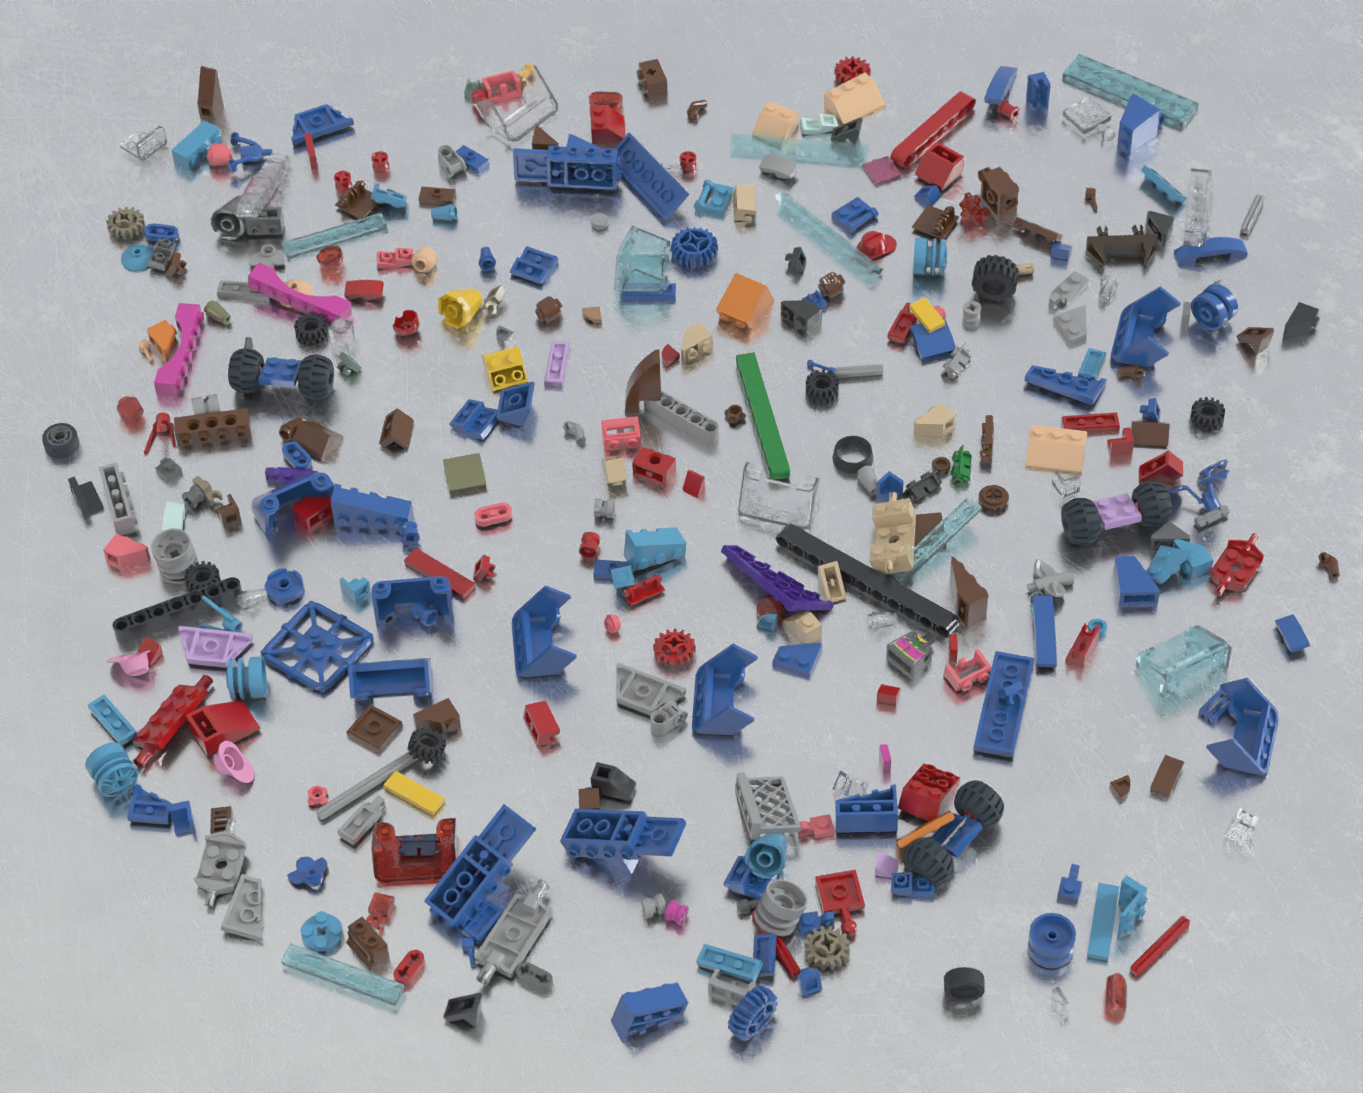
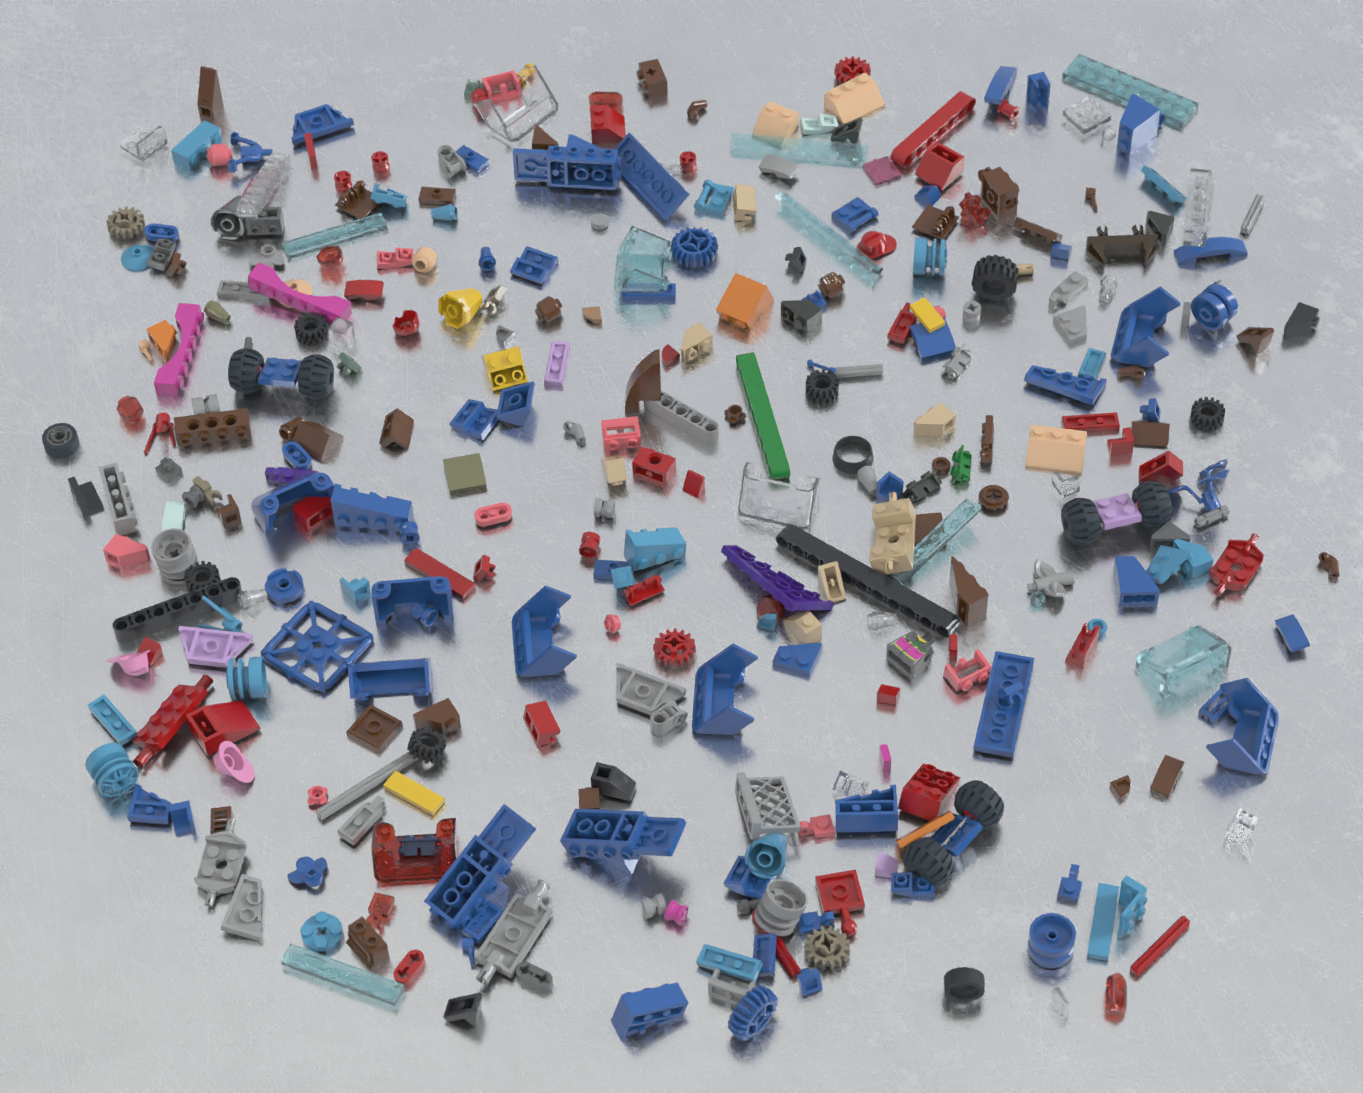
blue slope [1032,596,1057,667] -> none

